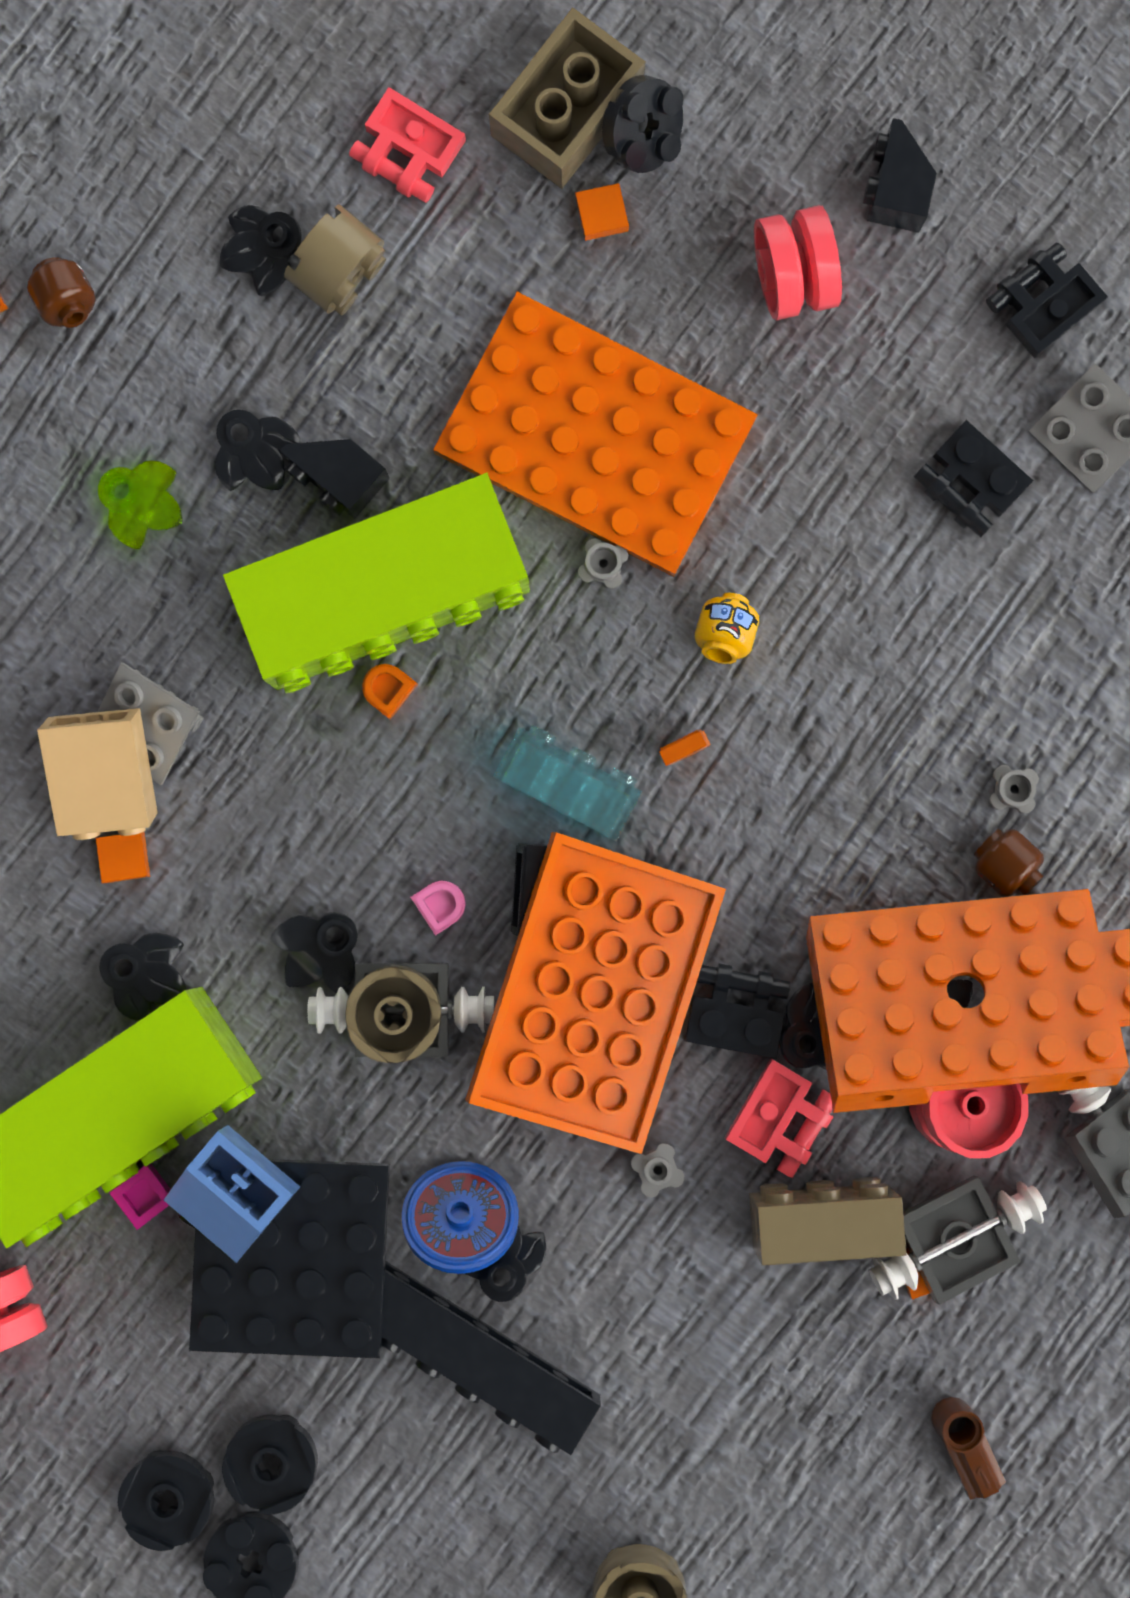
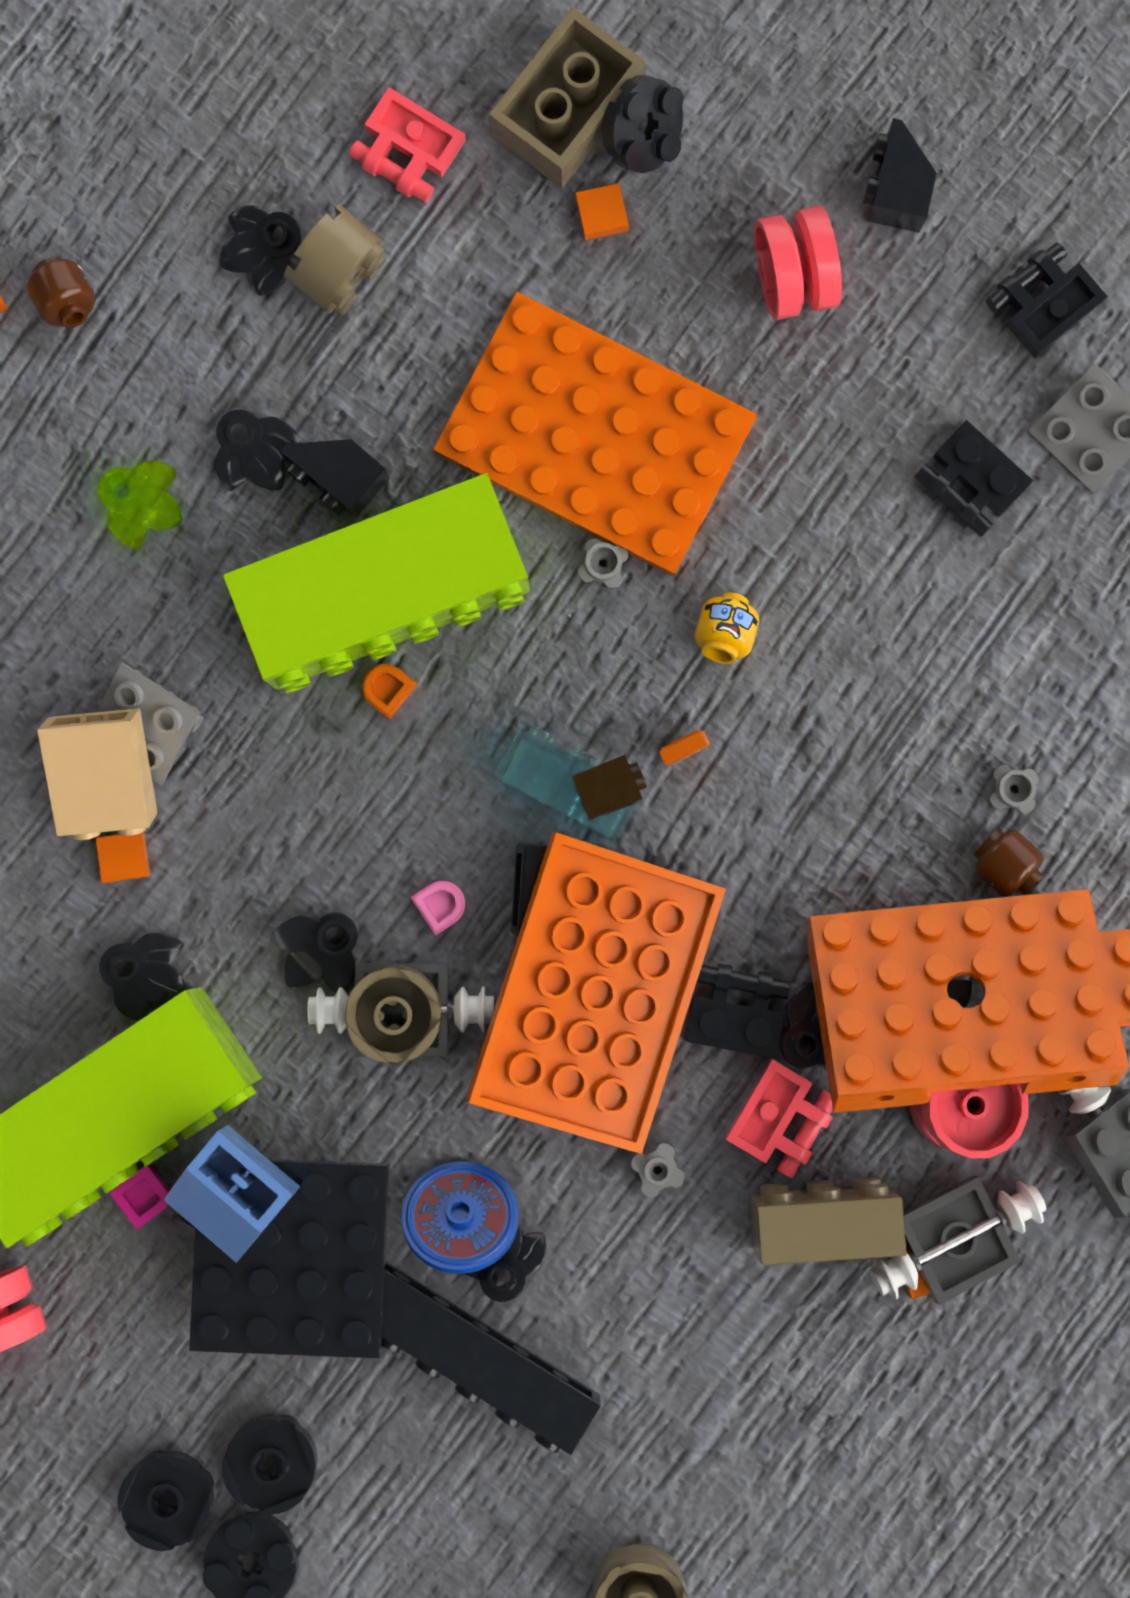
reddish brown piece [931,1397,1006,1500] -> none
none -> dark brown brick [572,755,647,822]

